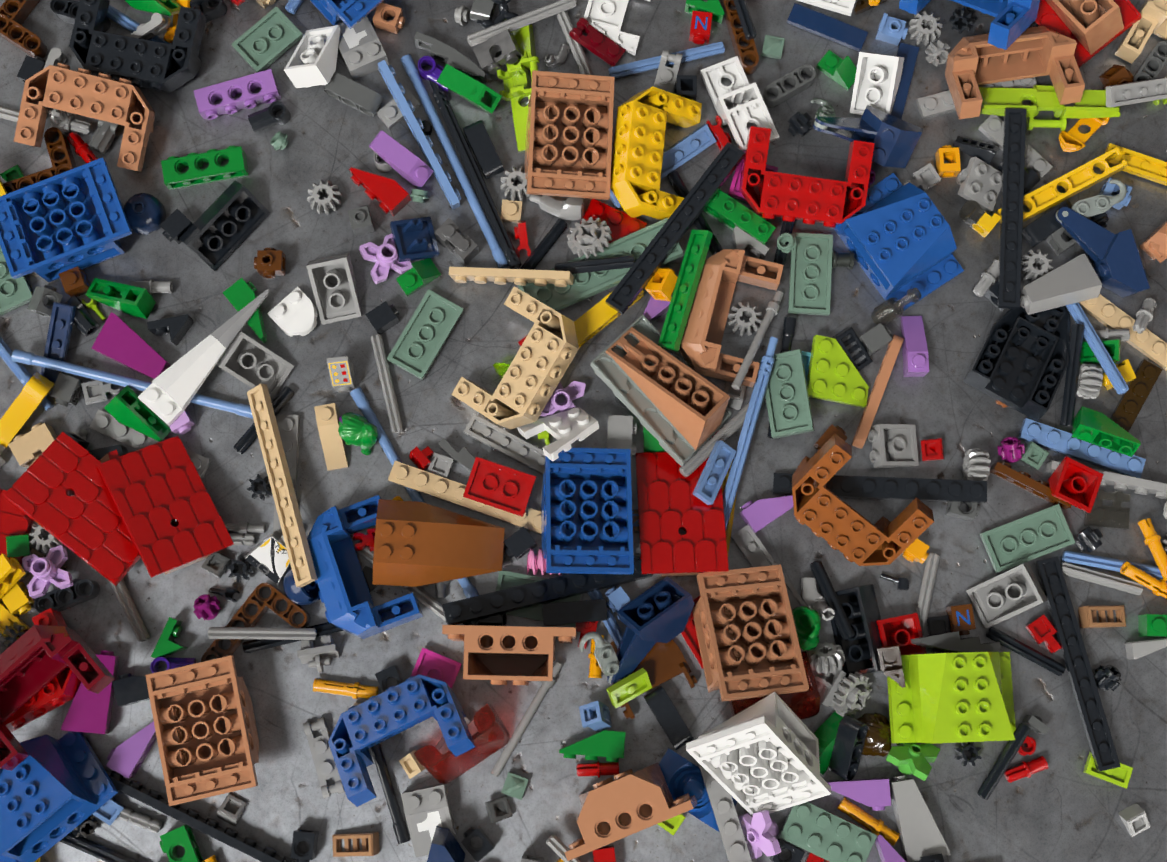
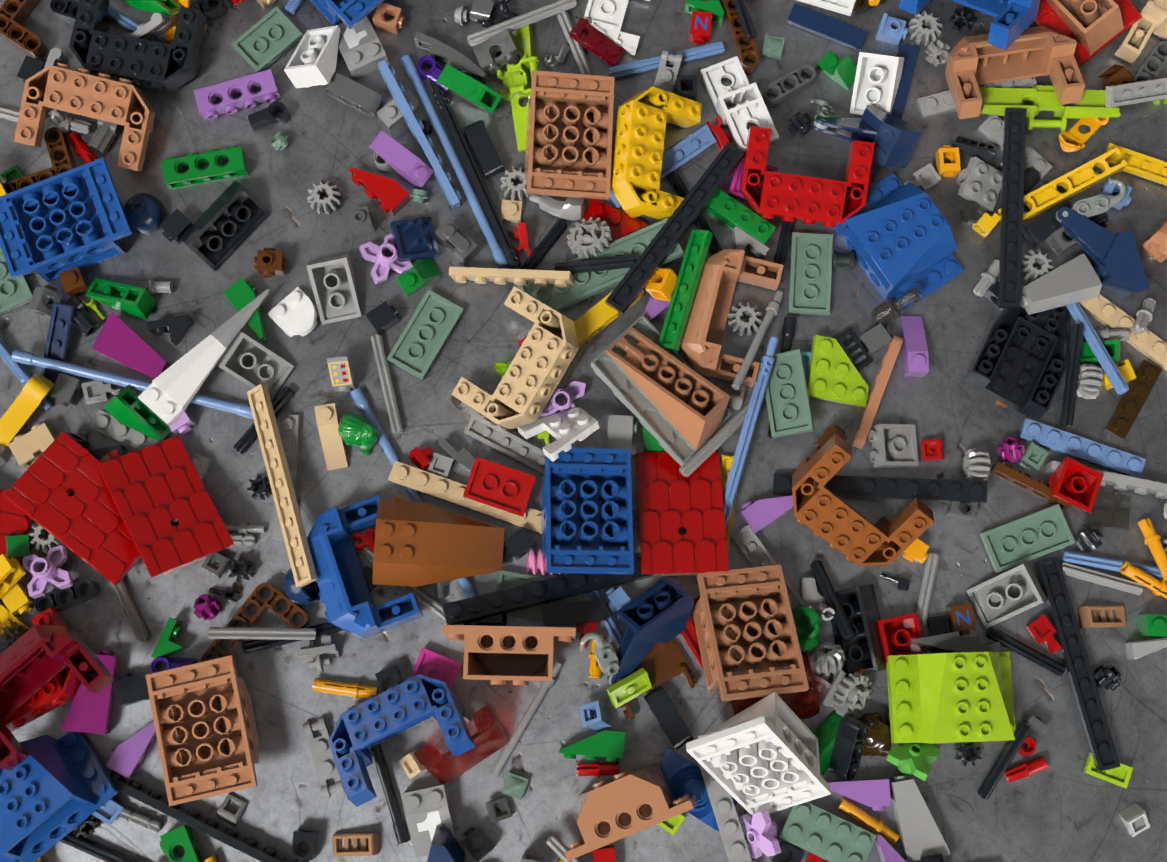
white torso [245,534,290,584] -> none
medium blue plate [692,440,737,505] -> none
sand green plate [777,233,797,253] -> none
slope [877,644,906,688] -> none
green slope [1071,406,1141,457] -> none

